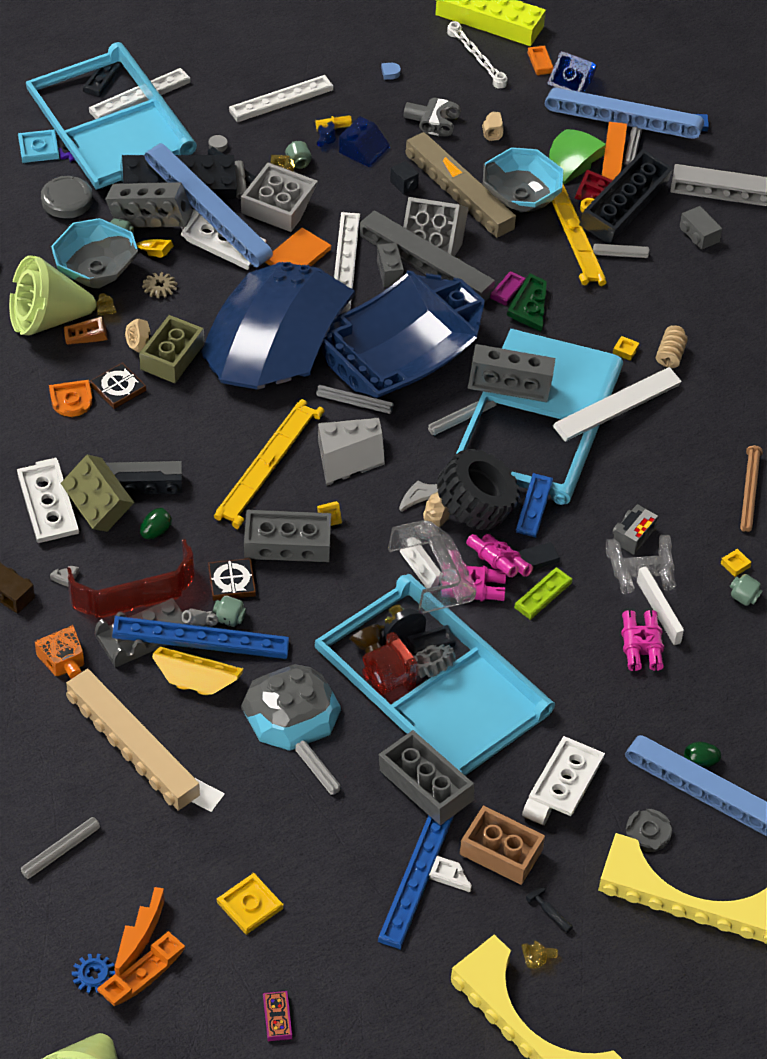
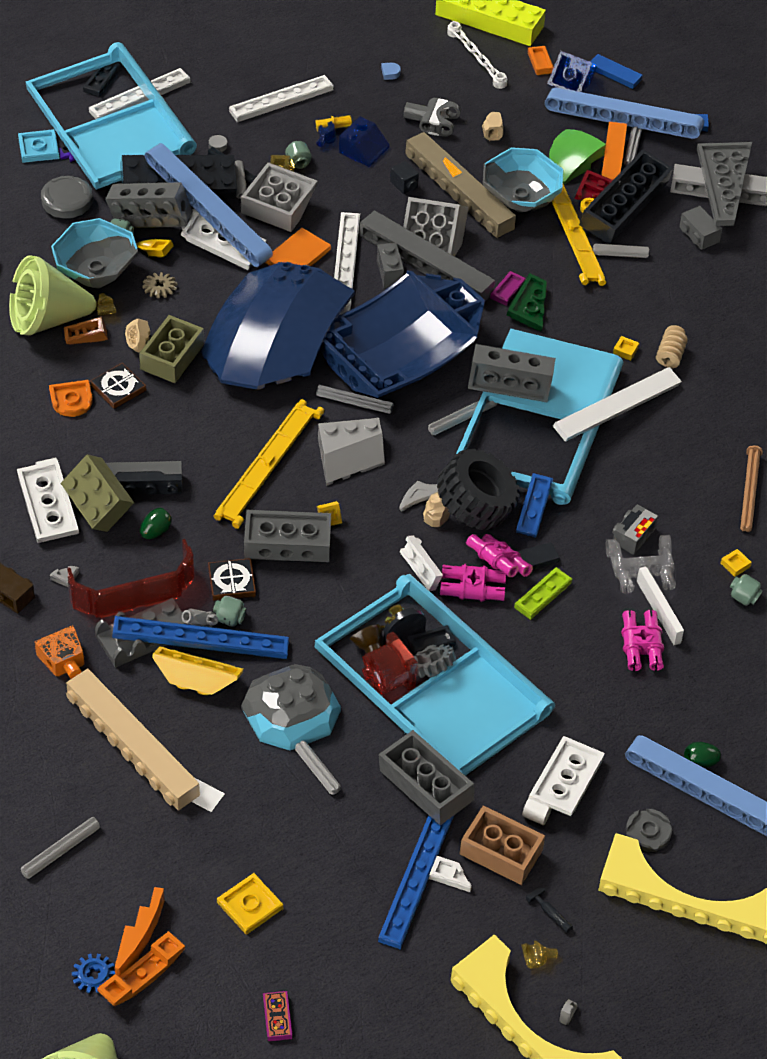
clear windscreen [388,520,477,613] -> none
none -> light grey tile [559,999,577,1025]
none -> blue tile [588,54,643,89]
none -> dark grey wing [697,142,752,226]

